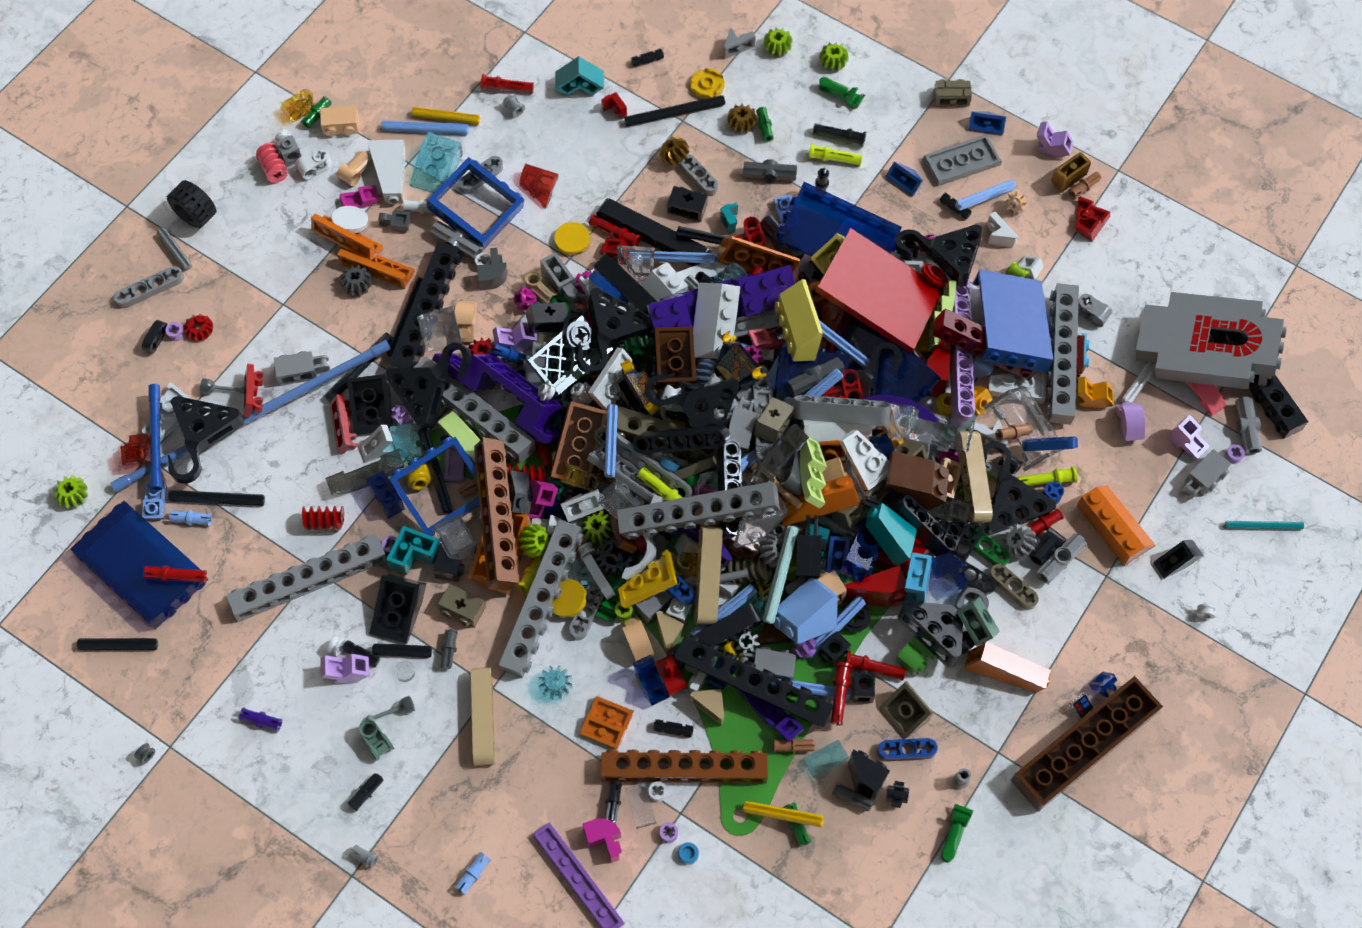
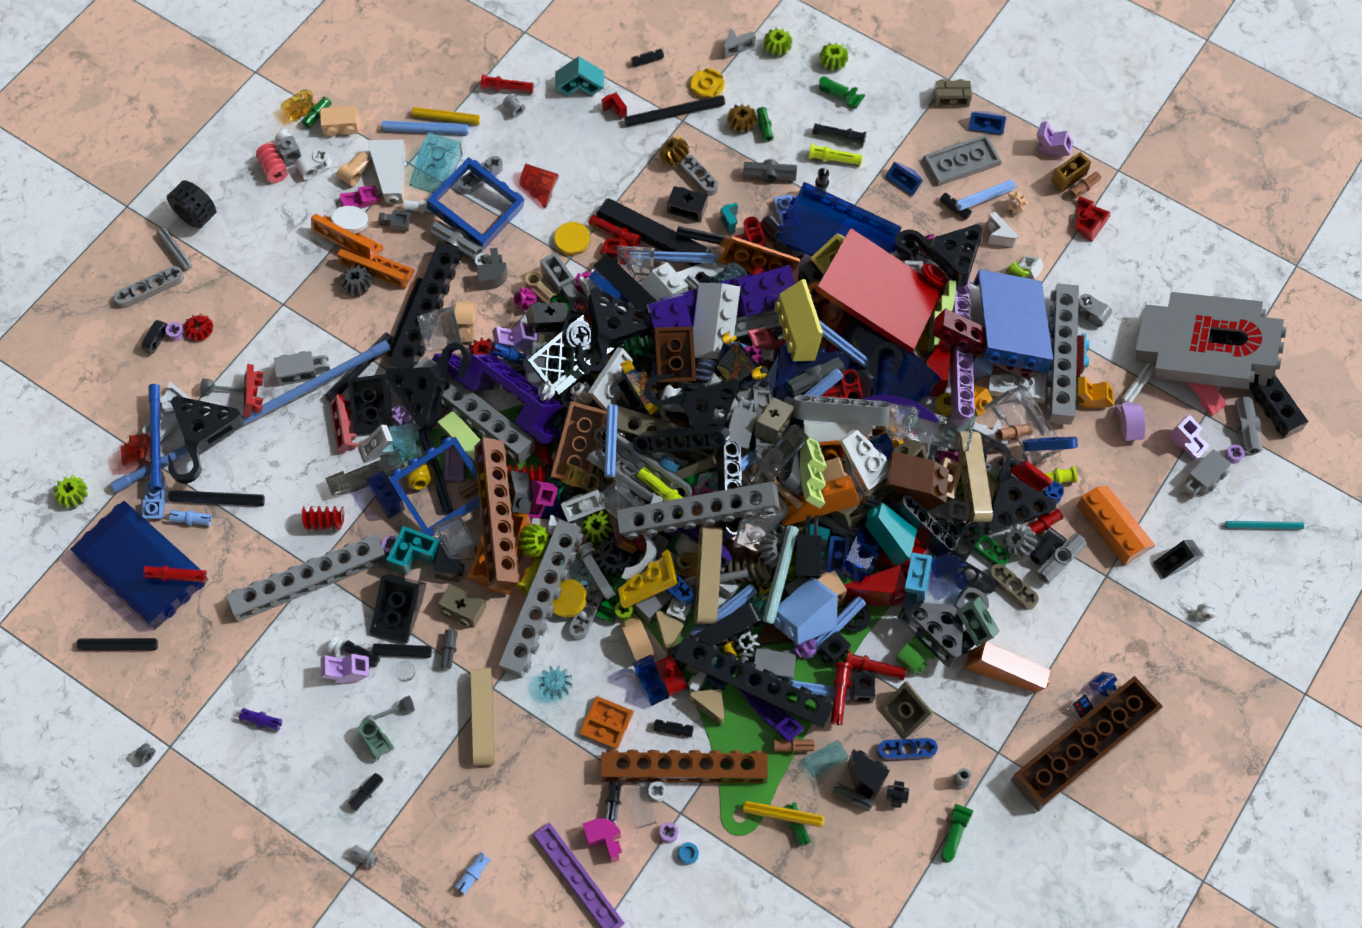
none -> red tile [1011,460,1052,491]

